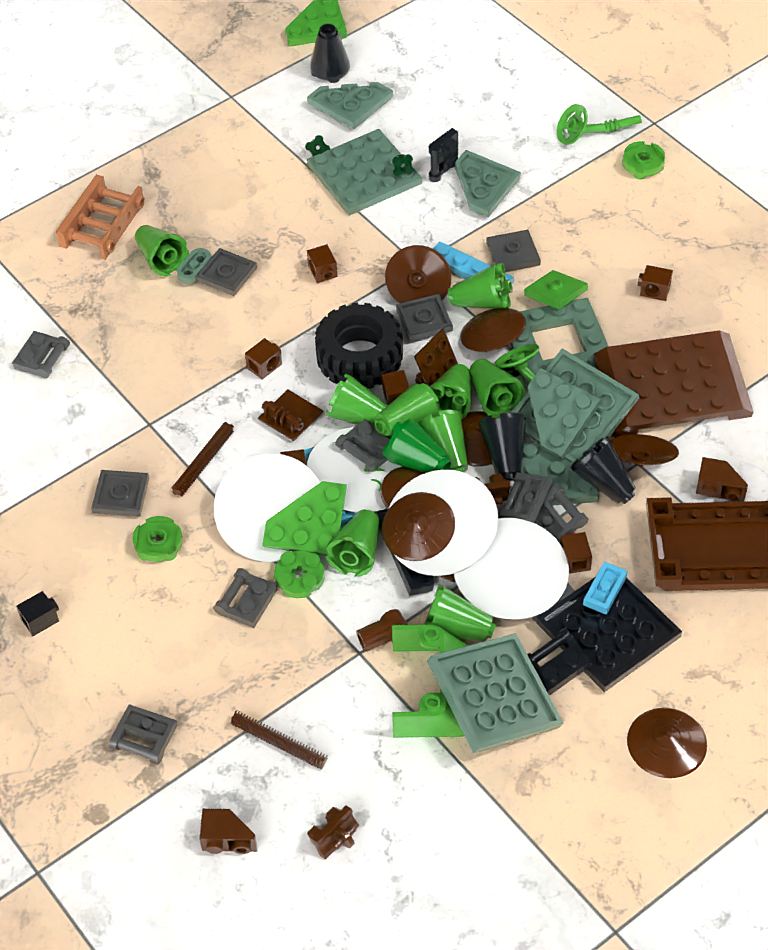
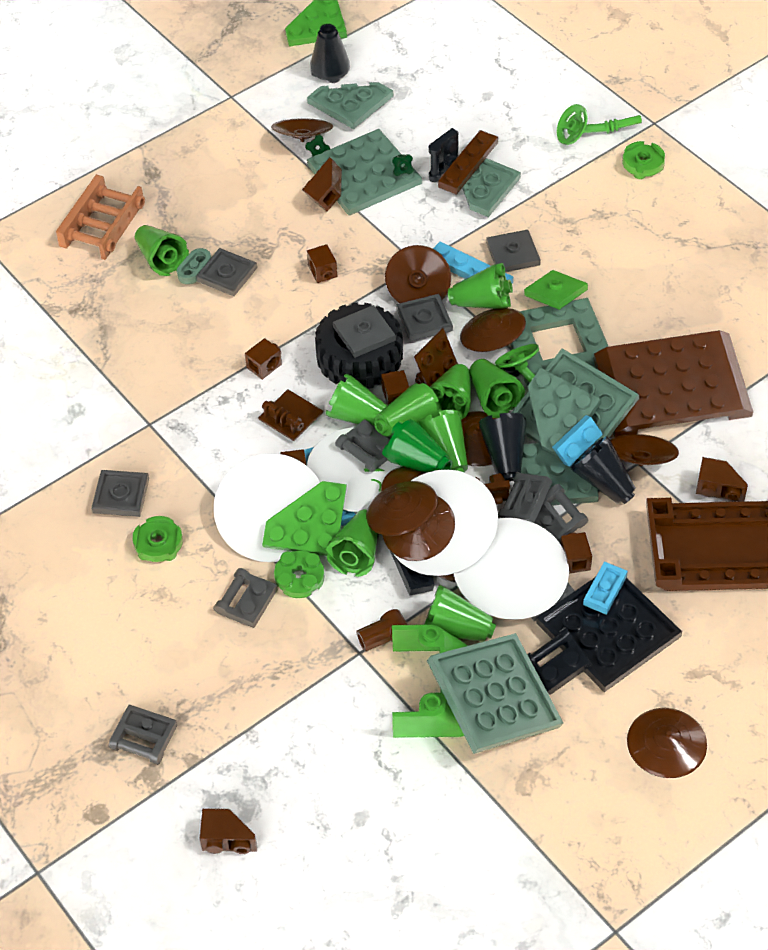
dark grey plate [12,331,70,378] -> none
black brick [16,591,59,636] -> none
reddish brown axle [171,422,234,497] -> none
reddish brown axle [231,710,328,770] -> none
reddish brown hips [307,805,359,860] -> none
reddish brown brick [637,265,673,301] -> none
none -> reddish brown hat [271,118,333,142]
none -> reddish brown slope [302,157,342,211]
none -> dark grey plate [333,305,396,358]
none -> reddish brown hat [366,481,437,536]
none -> reddish brown plate [438,130,498,195]
none -> medium azure plate [552,415,603,466]

